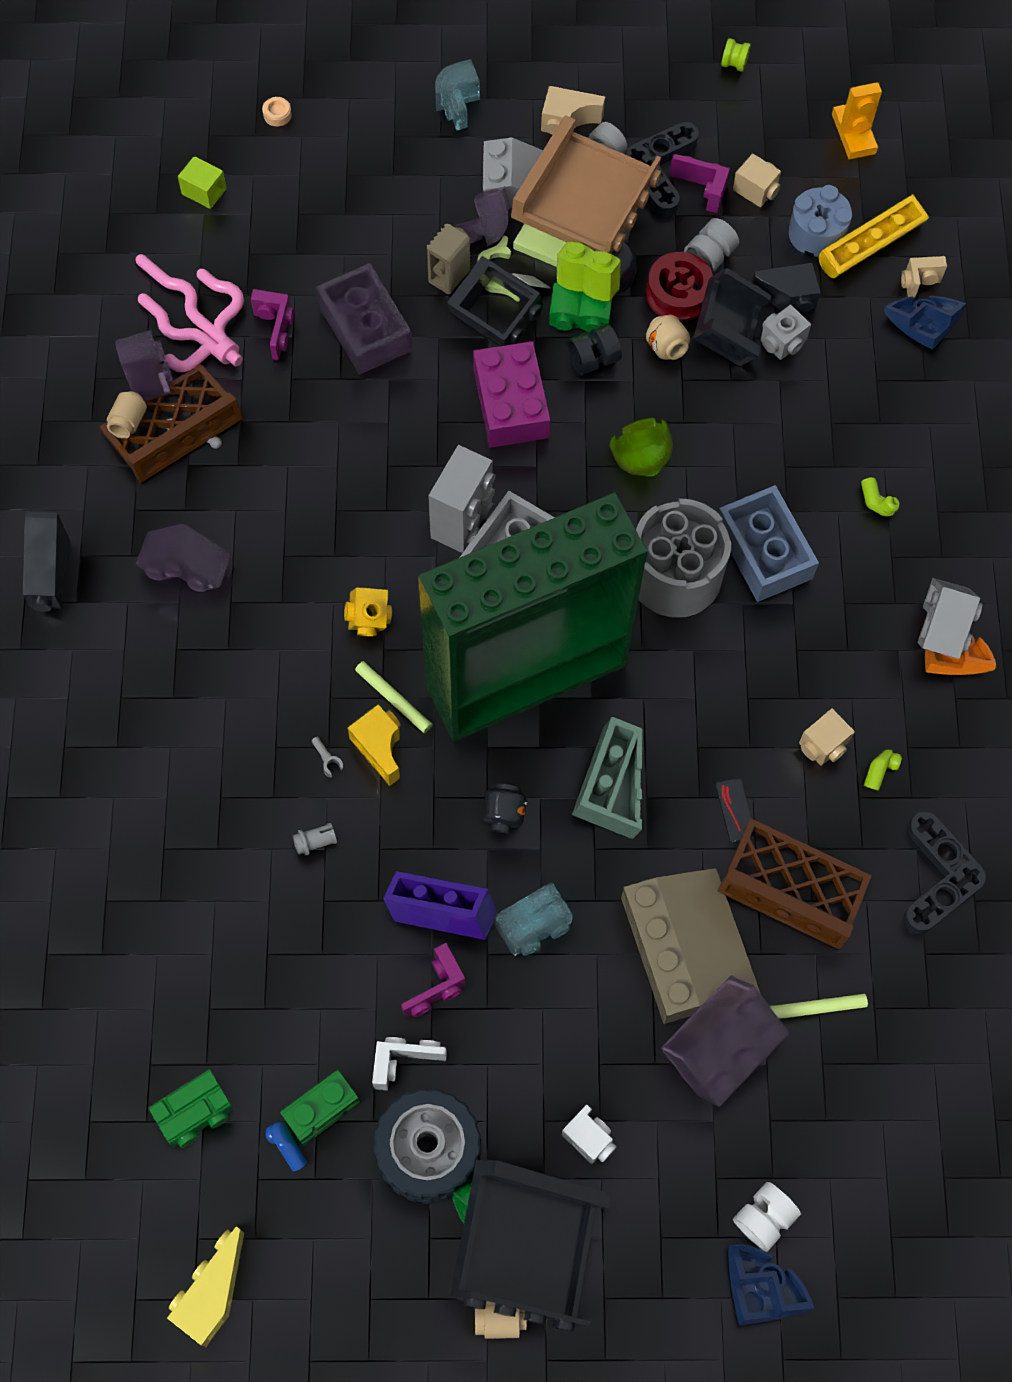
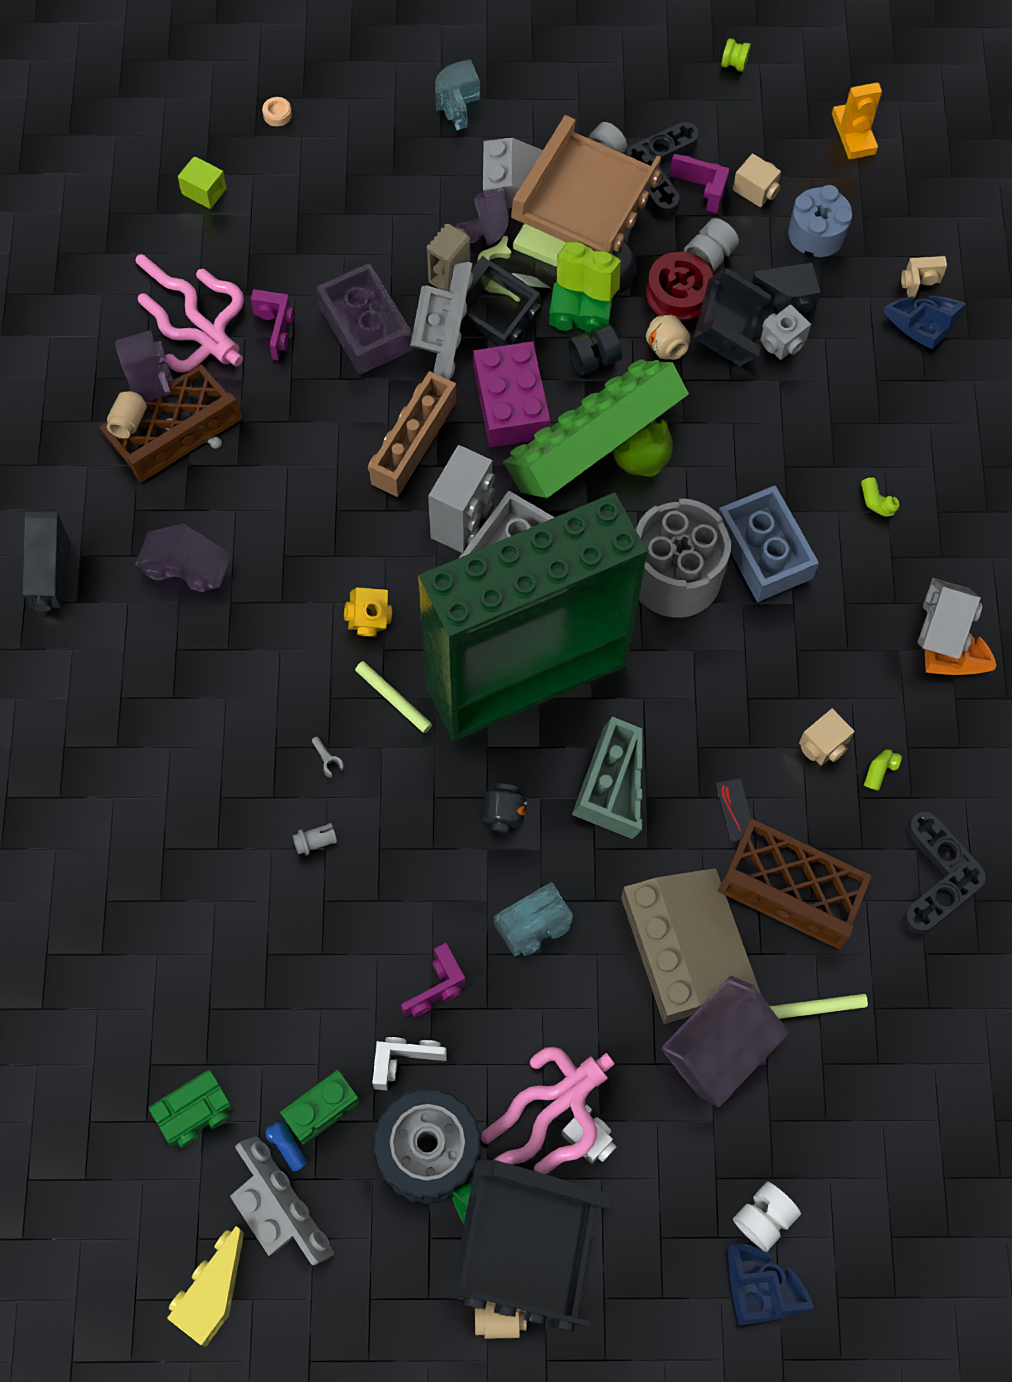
yellow arch [348,704,400,786] -> none
dark purple brick [383,871,497,940] -> none
tan arch [541,86,605,135] -> none
yellow brick [819,194,929,278] -> none
none -> light grey bracket [230,1136,334,1266]
none -> medium nougat brick [368,371,457,497]
none -> light grey bracket [410,262,473,380]
none -> bright pink plant [469,1047,615,1182]
none -> bright green brick [503,359,689,498]

